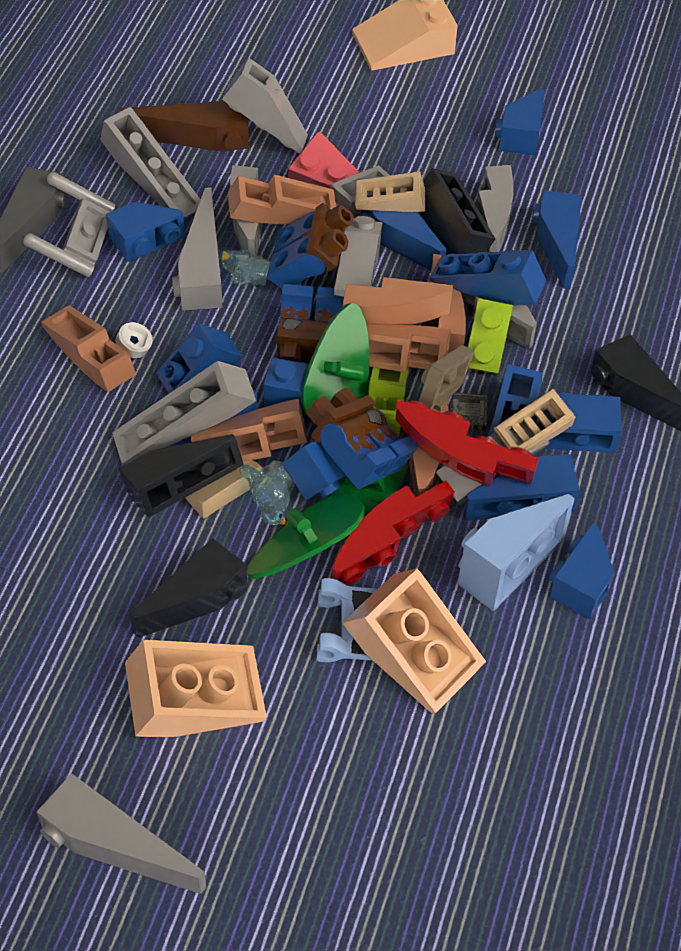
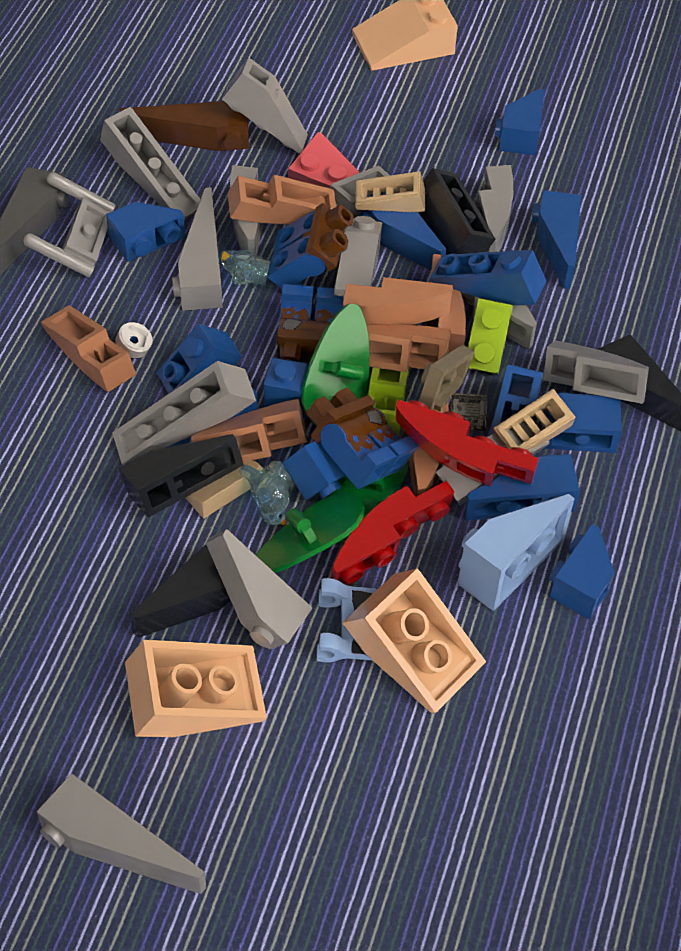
none -> light grey slope [206,529,312,650]
none -> light grey slope [543,340,649,404]

